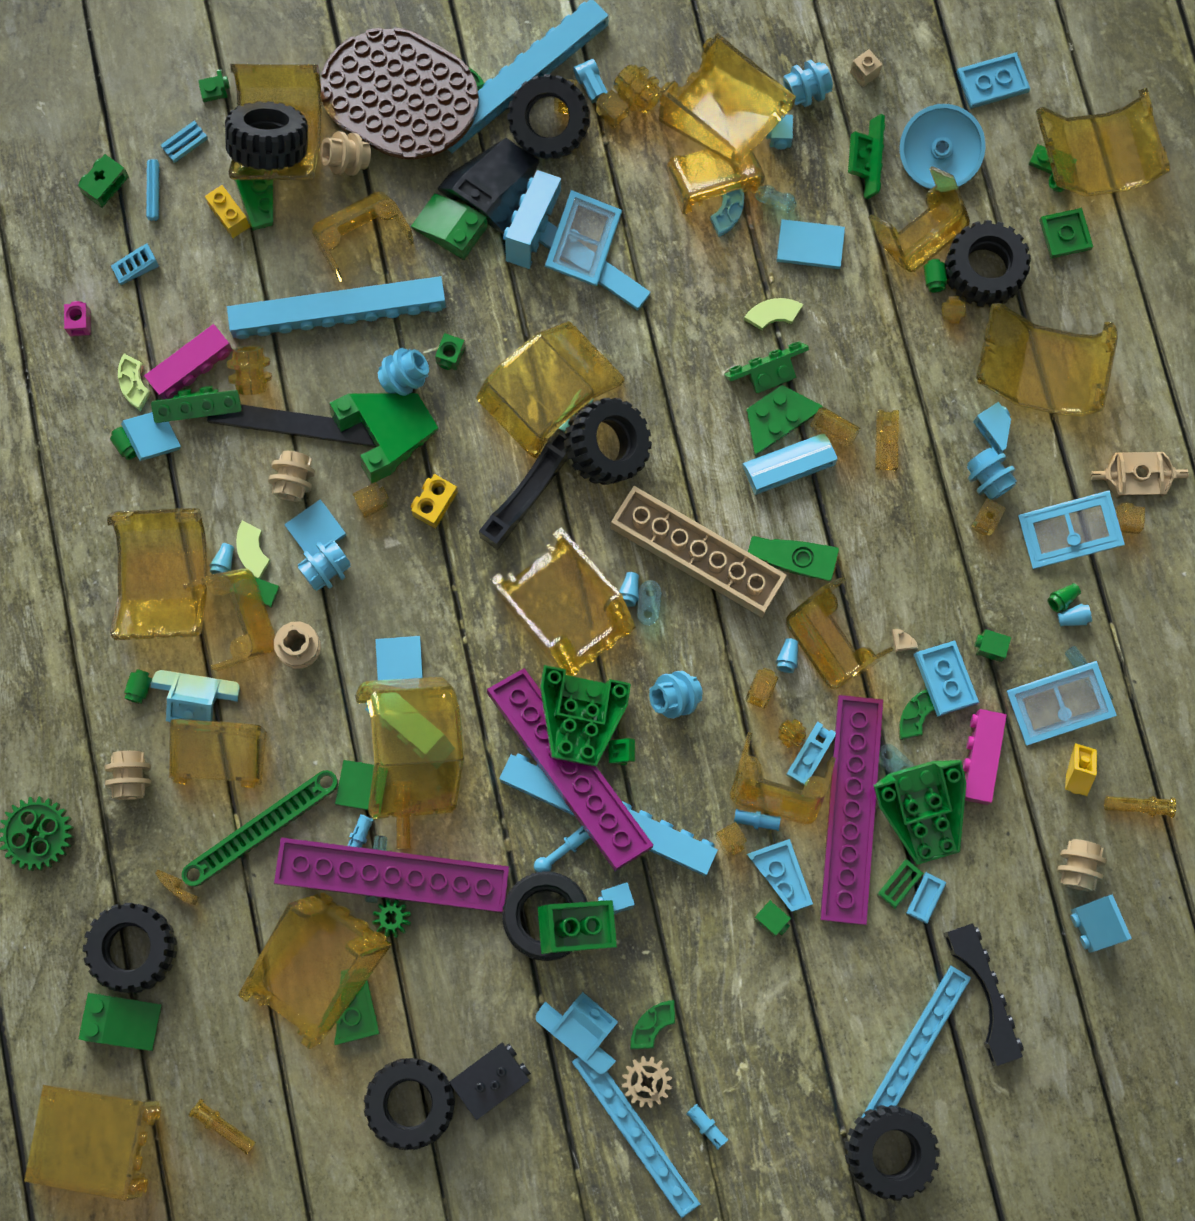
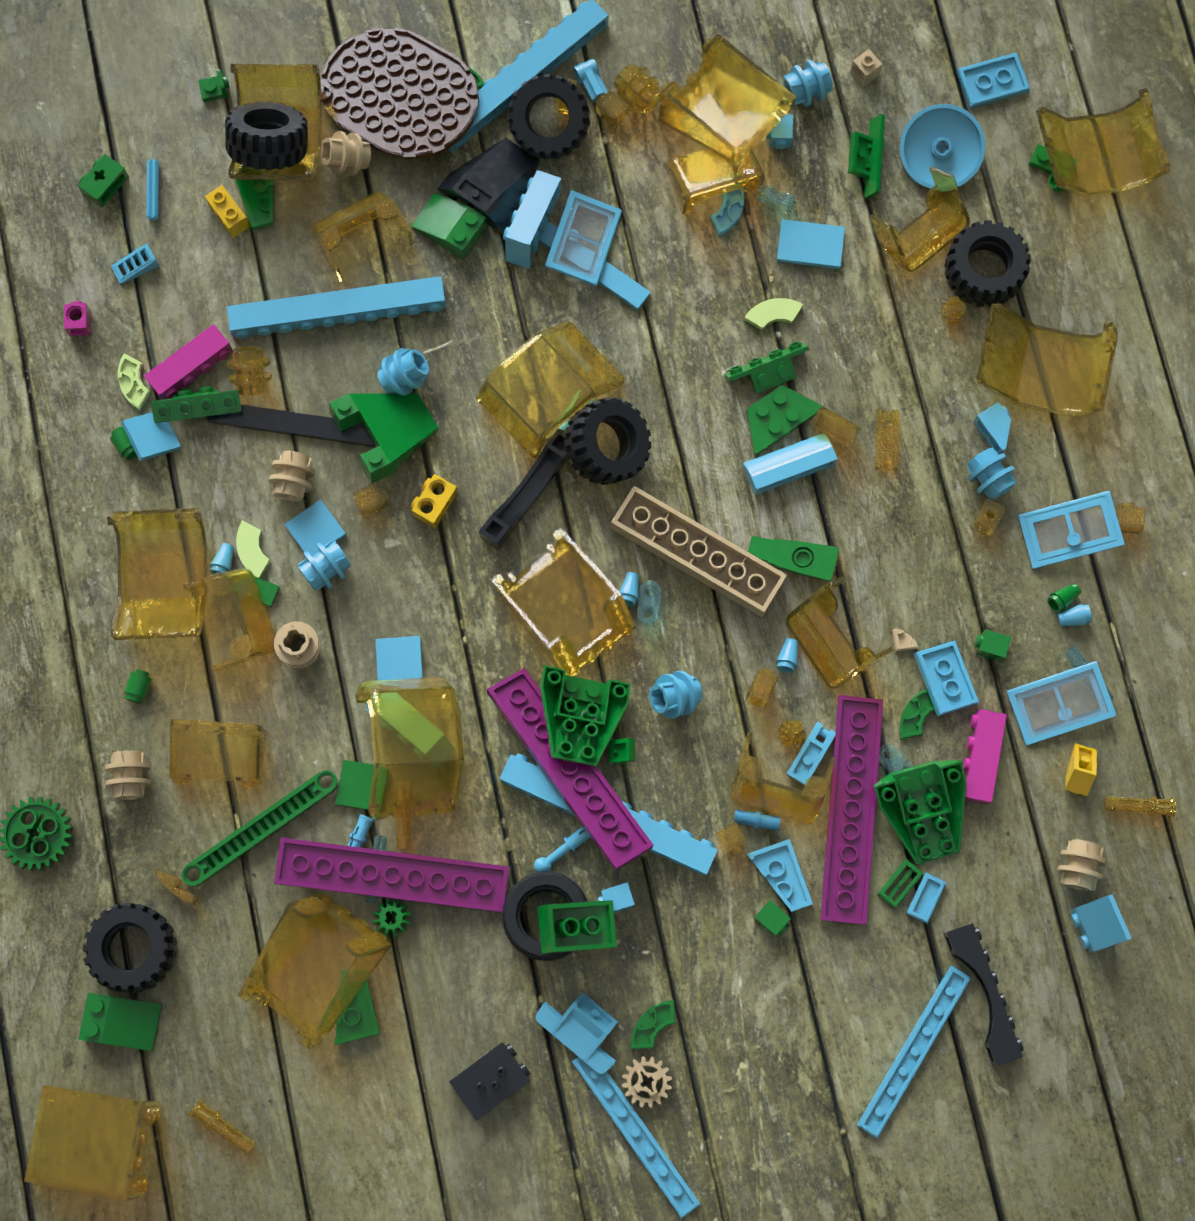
plate [151,670,240,728] -> none
medium azure tile [161,121,208,163] -> none
black tyre [364,1058,455,1150] -> none
green brick [435,333,466,370] -> none
medium azure pin [686,1104,729,1150] -> none
black tyre [845,1105,940,1201] -> none
green brick [923,259,947,293] -> none
green plate [1039,208,1094,259] -> none
tan plate [1091,452,1189,498] -> none

